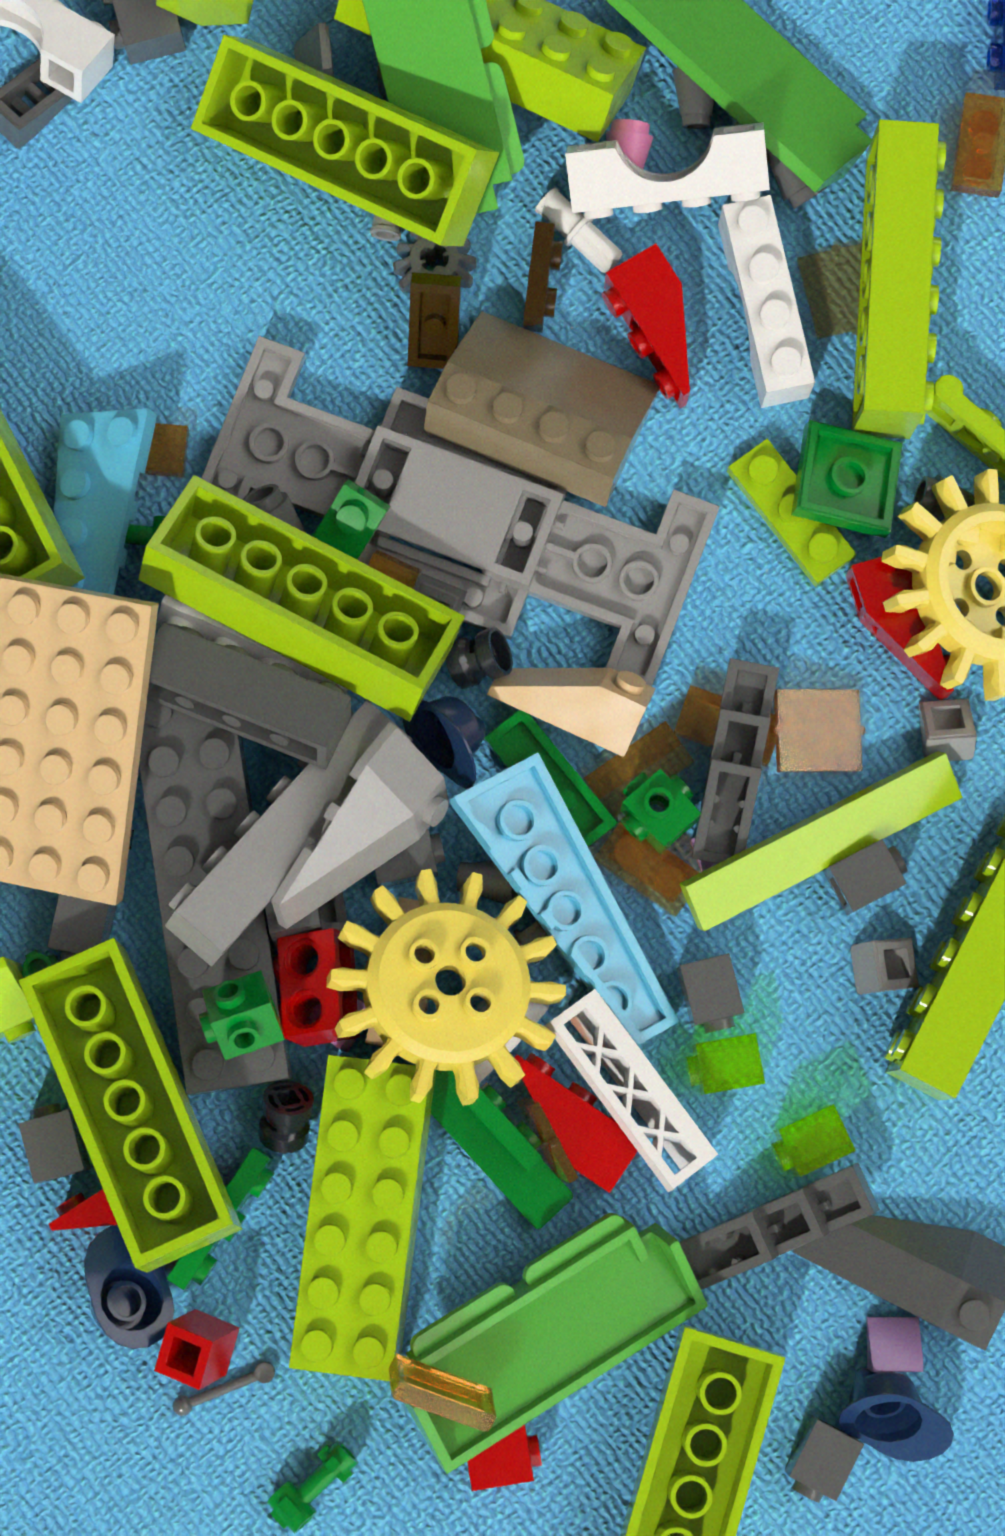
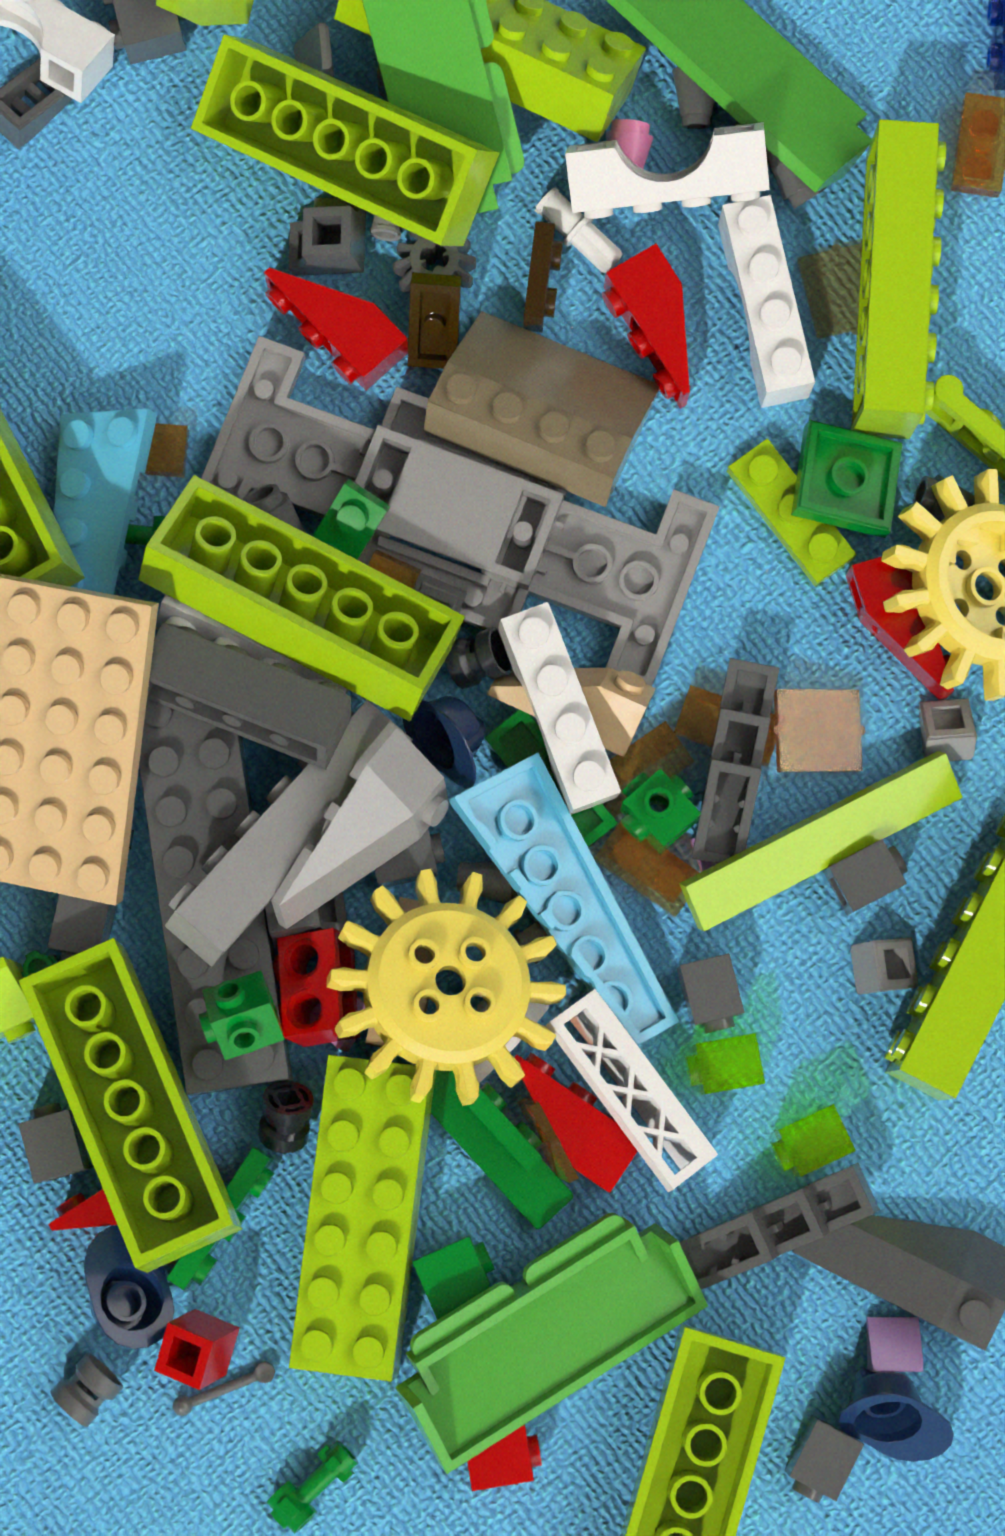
clear orange tile [388,1353,497,1432] -> none
none -> dark grey wheel [50,1353,124,1427]
none -> red slope [264,267,408,391]
none -> dark grey brick [288,197,366,276]
none -> green slope [412,1235,495,1320]
none -> white arch [498,602,621,815]

